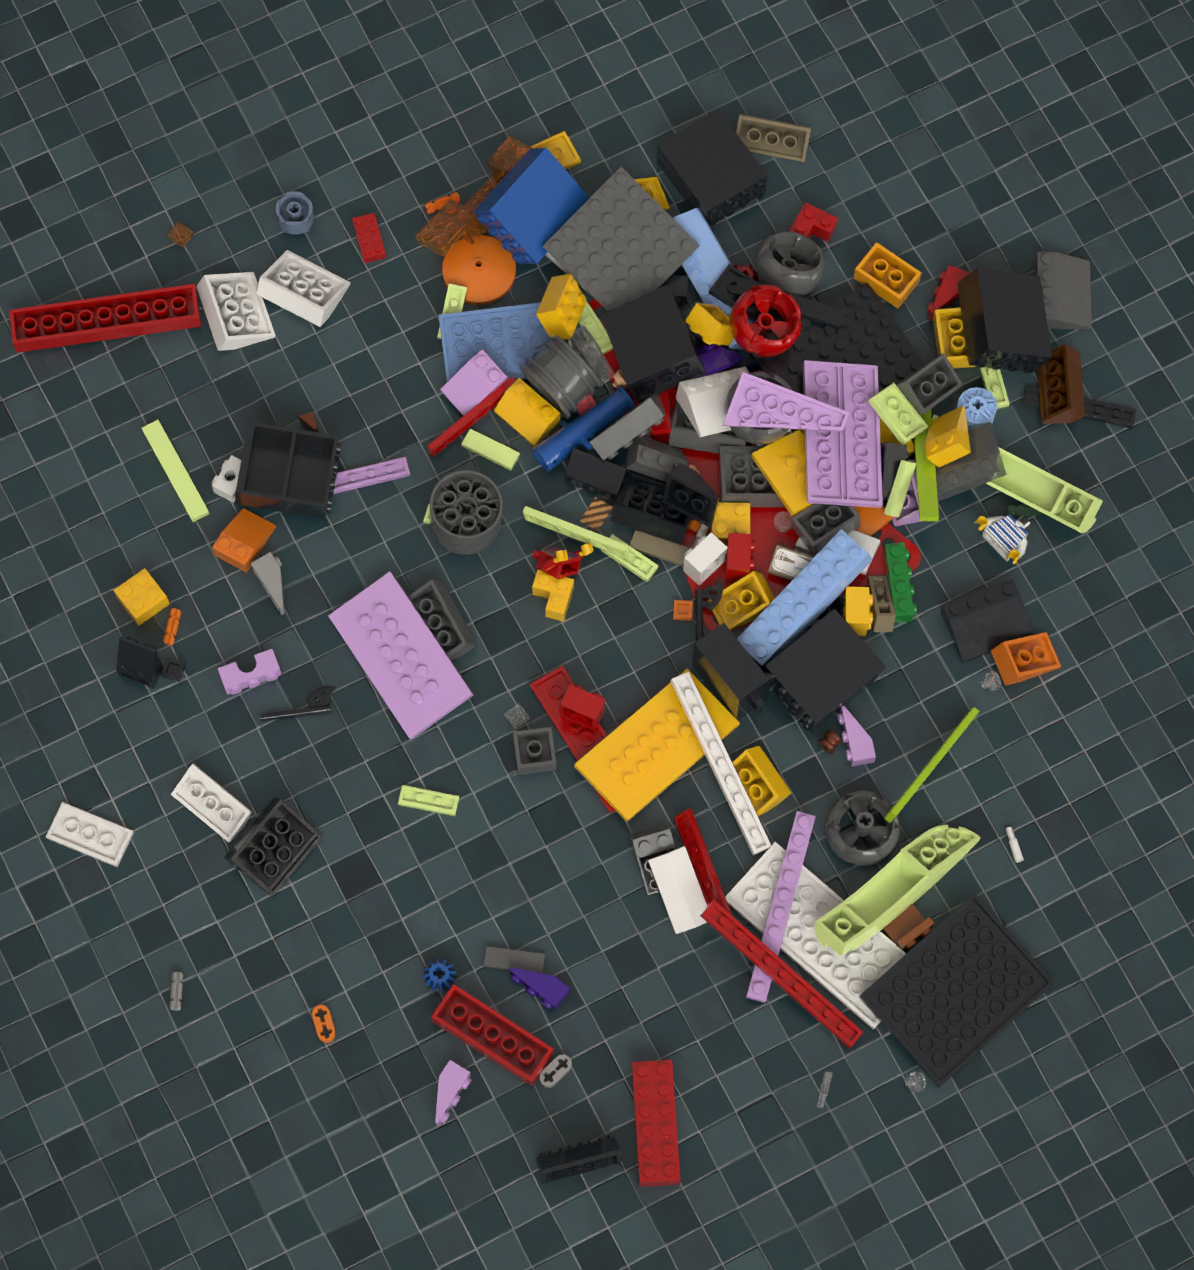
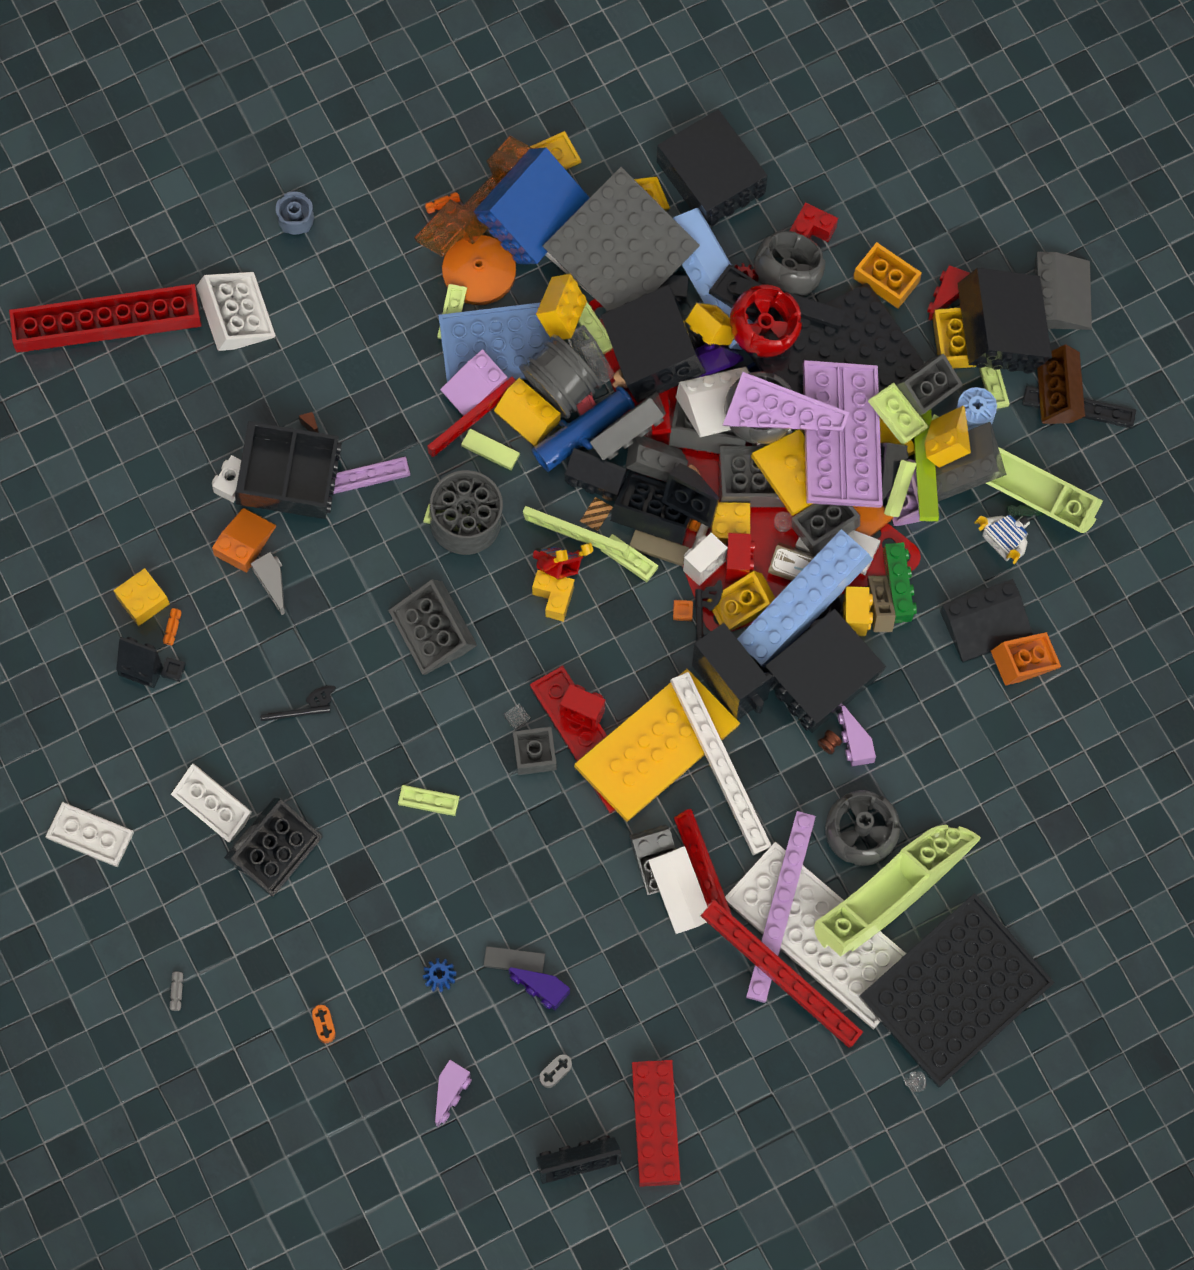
yellowish green tile [142,420,209,522] -> none
clear orange plate [167,222,194,248] -> none
lavender arch [218,649,281,695] -> none
white slope [256,250,351,327] -> none
lavender plate [328,571,474,740] -> none
red piece [352,213,386,263] -> none
red brick [431,984,554,1086] -> none
yellow slope [732,746,791,817] -> none
dark tan slope [736,114,811,162] -> none
clear pin [817,1071,833,1108] -> none
dark orange bracket [883,904,934,950] -> none
lime tile [885,707,980,823] -> none
clear tile [981,671,1002,691] -> none
white pin [1006,827,1024,863] -> none

